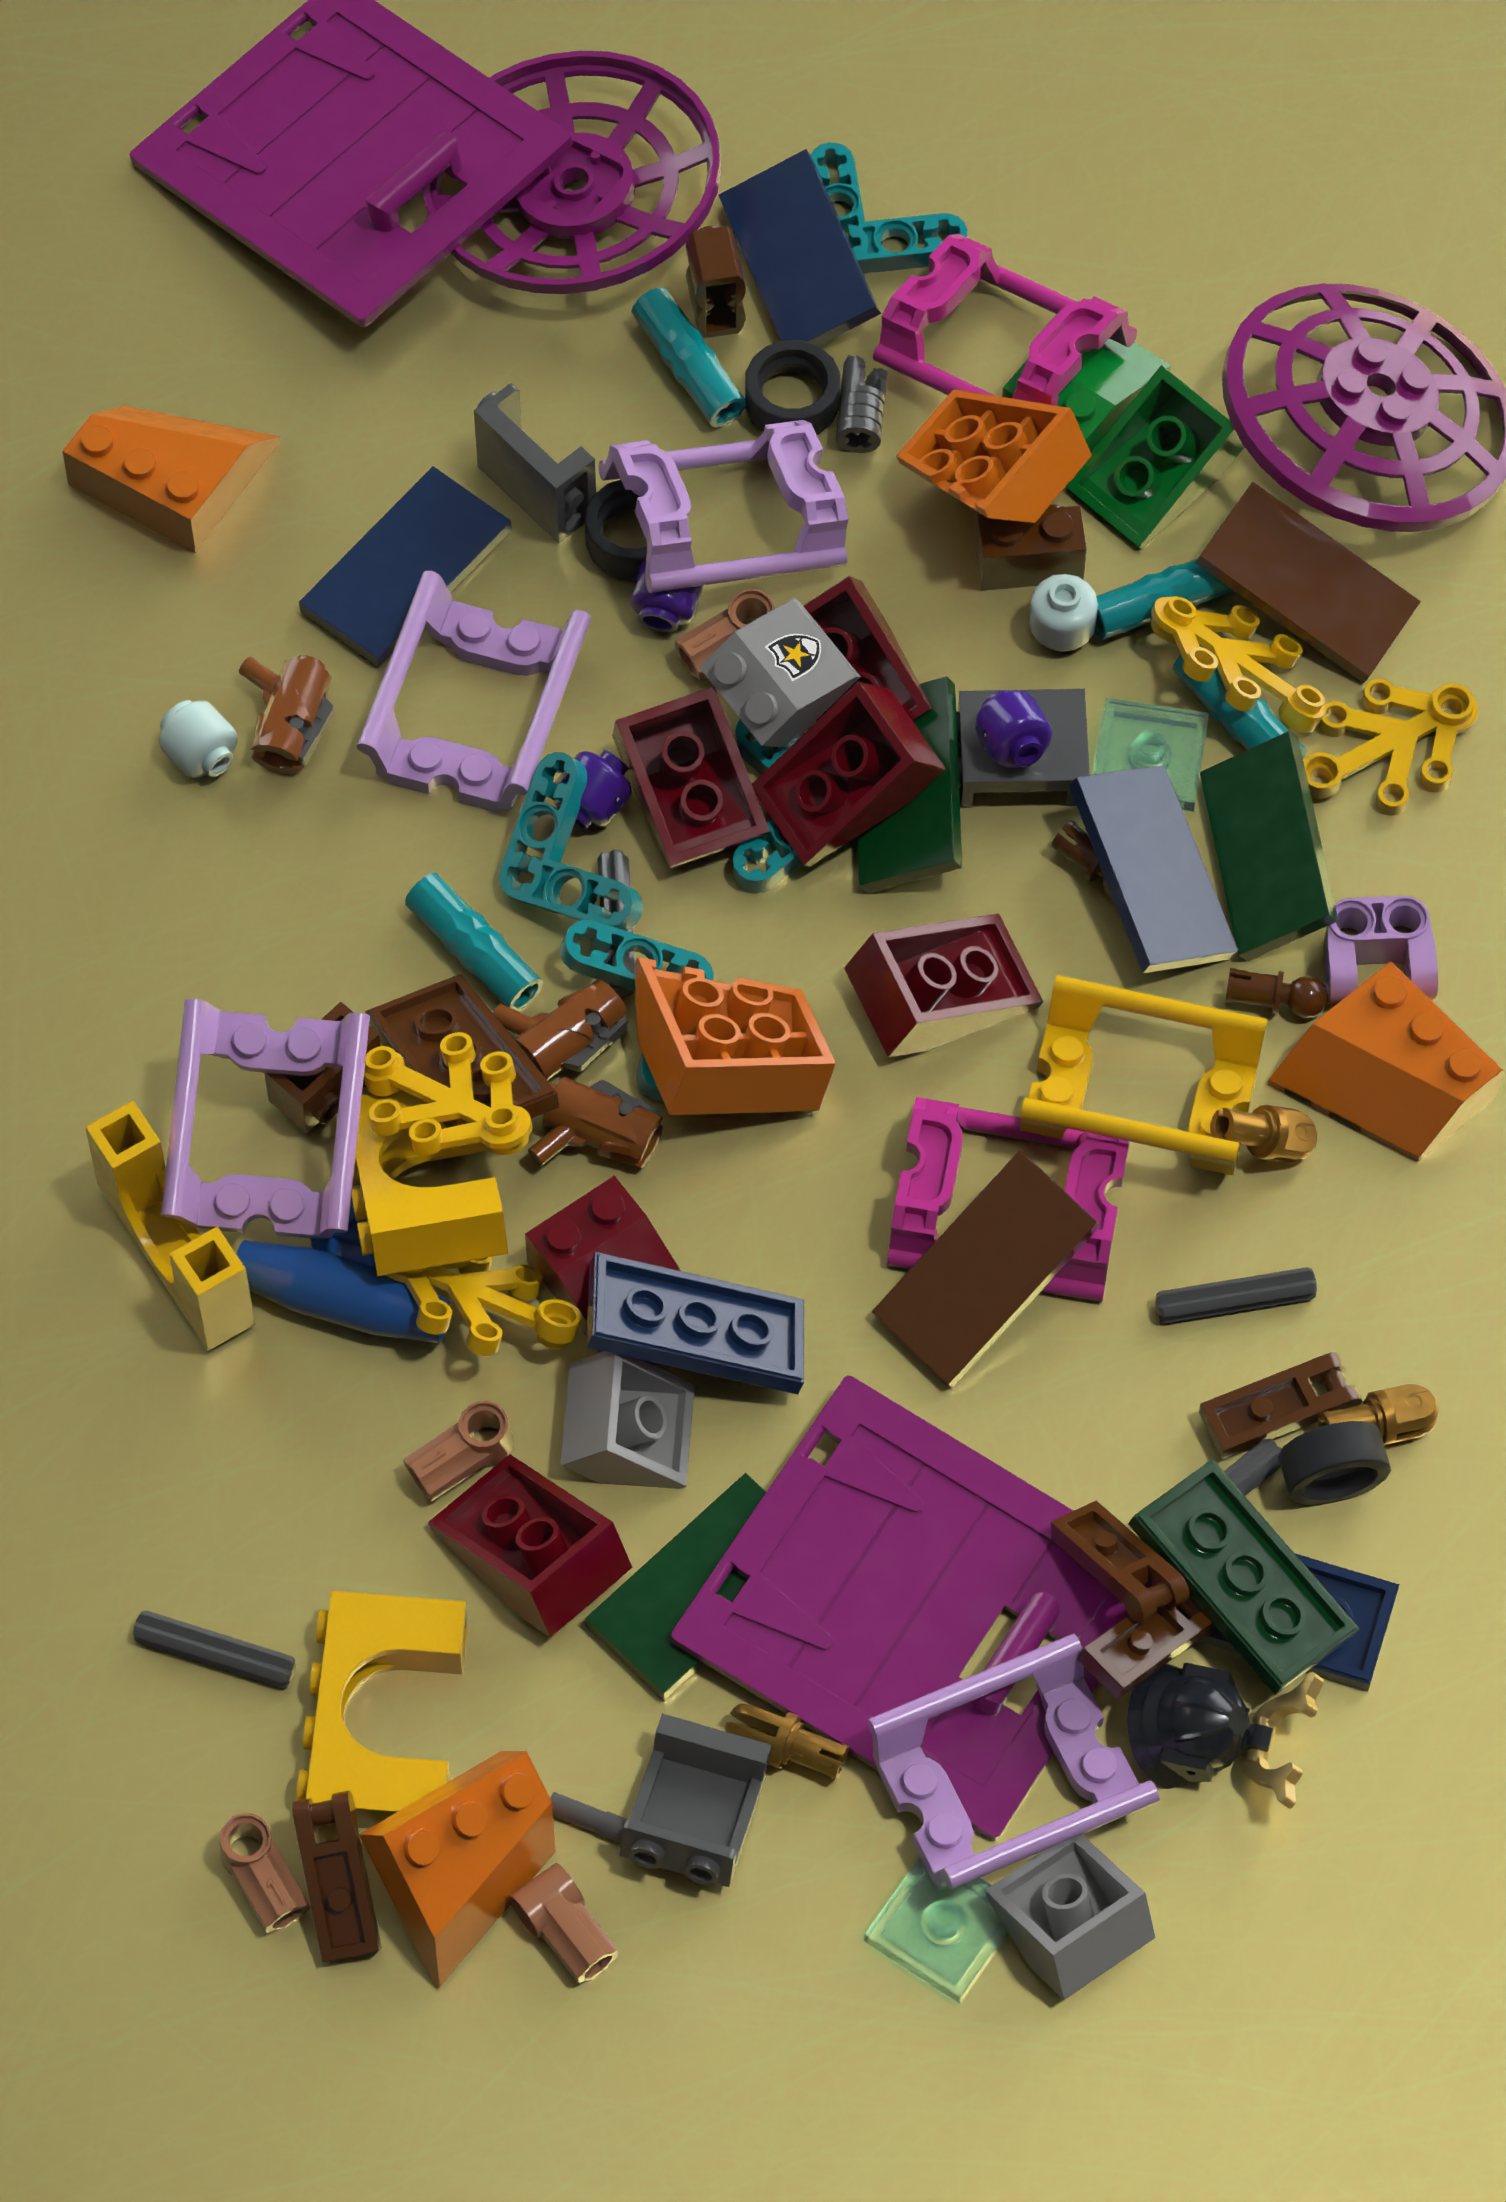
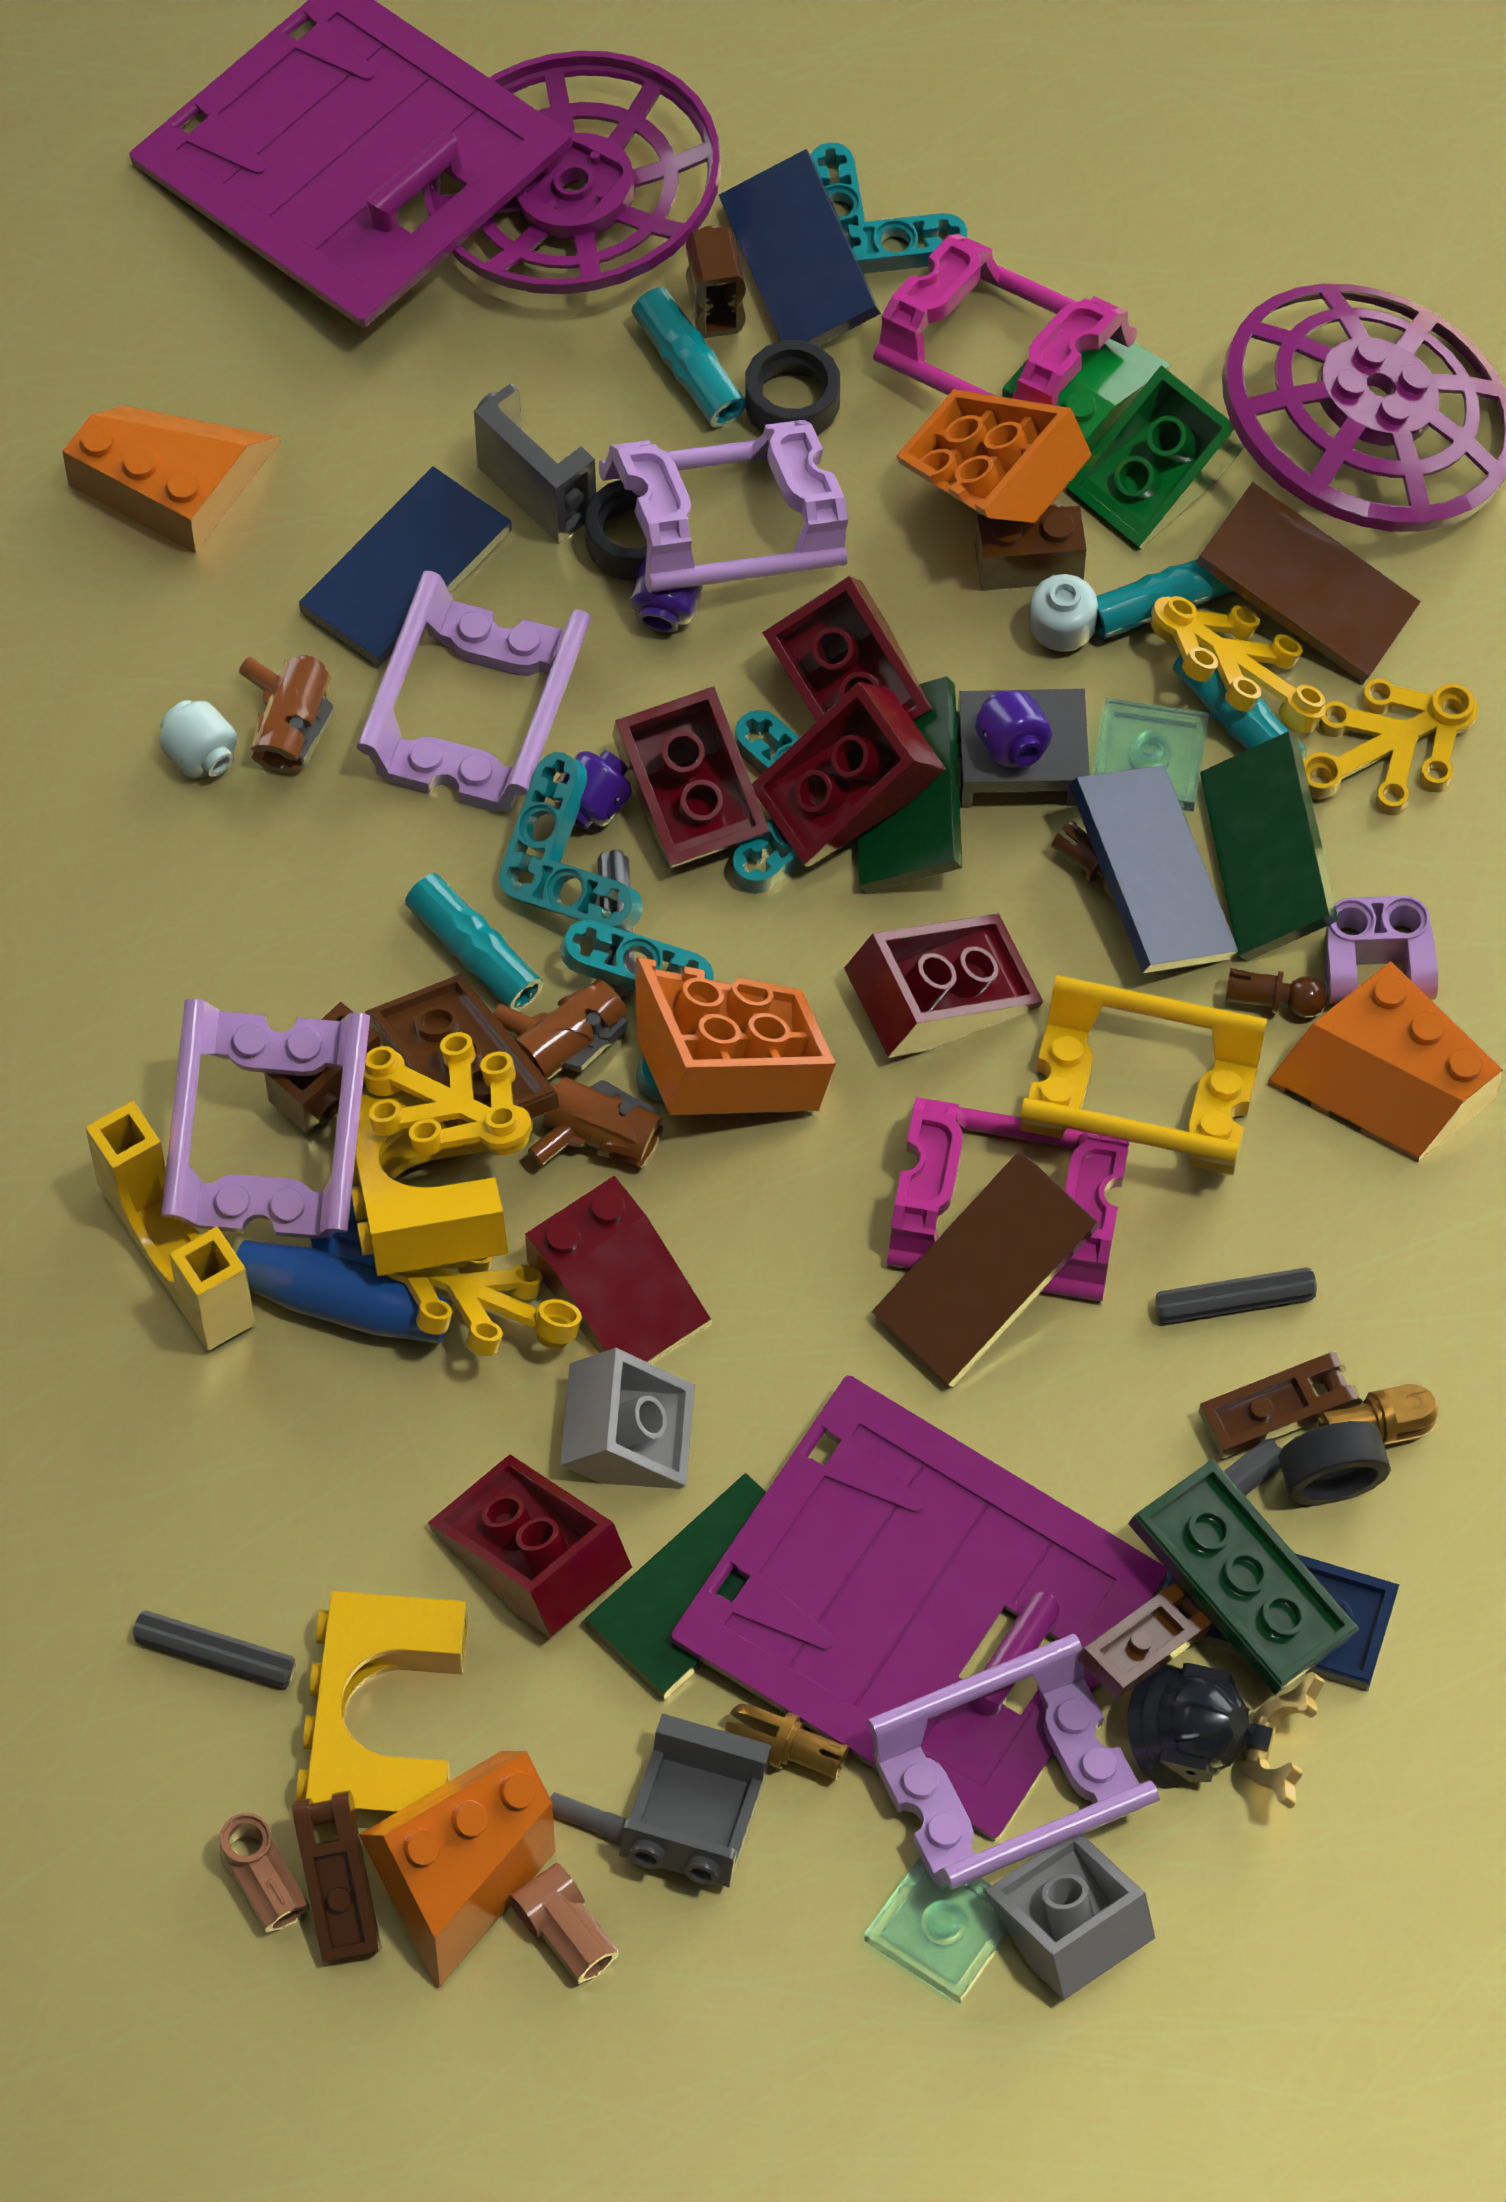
nougat piece [403,1401,513,1502] -> none
dark blue tile [587,1252,804,1395] -> none
nougat piece [675,589,775,681] -> none
light grey slope [699,598,860,747] -> none
dark grey hinge [836,355,888,453] -> none
reddish brown plate [1051,1500,1190,1623] -> none
pearl gold arm [1210,1105,1317,1163] -> none

